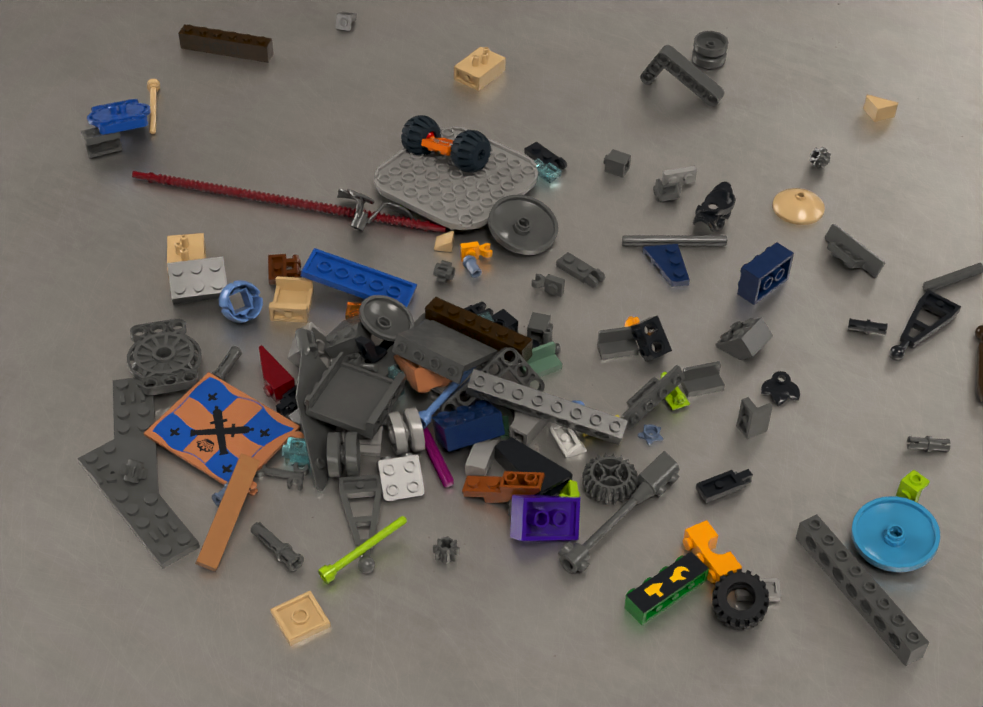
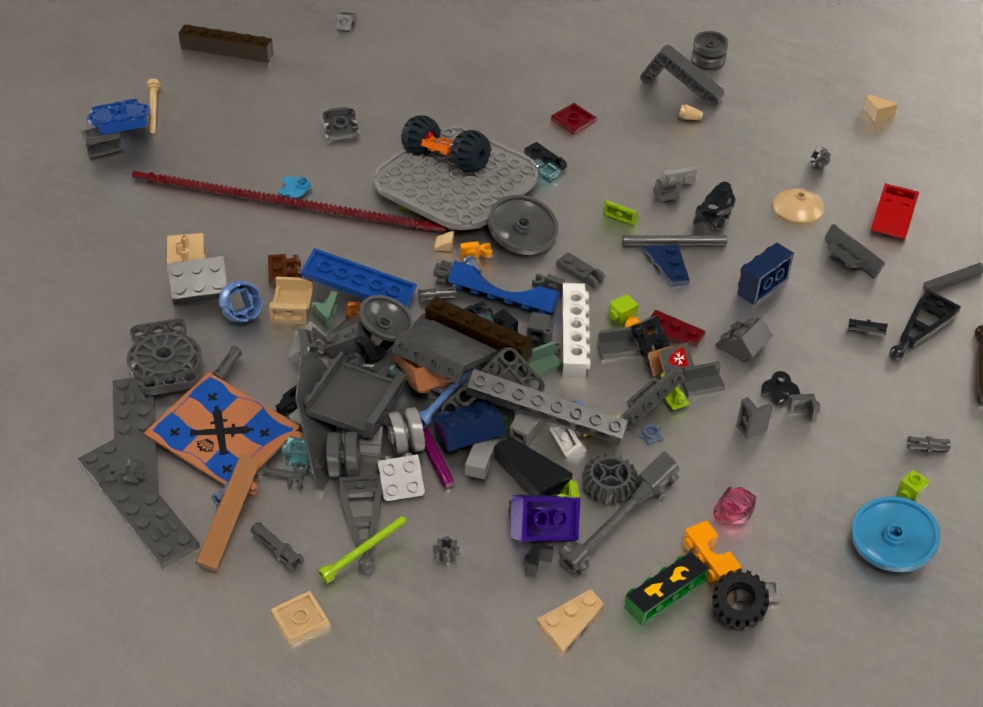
dark red slope [259,345,295,402] -> none
dark grey plant [337,189,413,231] -> none
tan piece [454,46,506,91] -> none
dark orange slope [462,471,545,503] -> none
dark grey brick [603,149,631,178] -> none
black hinge [696,469,753,503] -> none
dark grey brick [796,514,929,666] -> none
none -> dark azure plate [277,176,311,199]
none -> sand green slope [312,291,339,331]
none -> dark grey slope [322,107,359,140]
none -> dark grey pin [418,286,456,301]
none -> blue arch [448,260,561,315]
none -> black bracket [524,543,554,578]
none -> tan wing [537,589,604,656]
none -> dark red tile [551,103,597,135]
none -> white brick [562,283,590,377]
none -> lime slope [603,200,639,226]
none -> lime brick [608,294,639,326]
none -> dark red wing [645,310,706,347]
none -> piece [648,343,694,376]
none -> tan cone [678,104,703,121]
none -> clear pink hair [713,486,757,525]
none -> dark grey bracket [788,393,820,421]
none -> red slope [870,183,919,239]

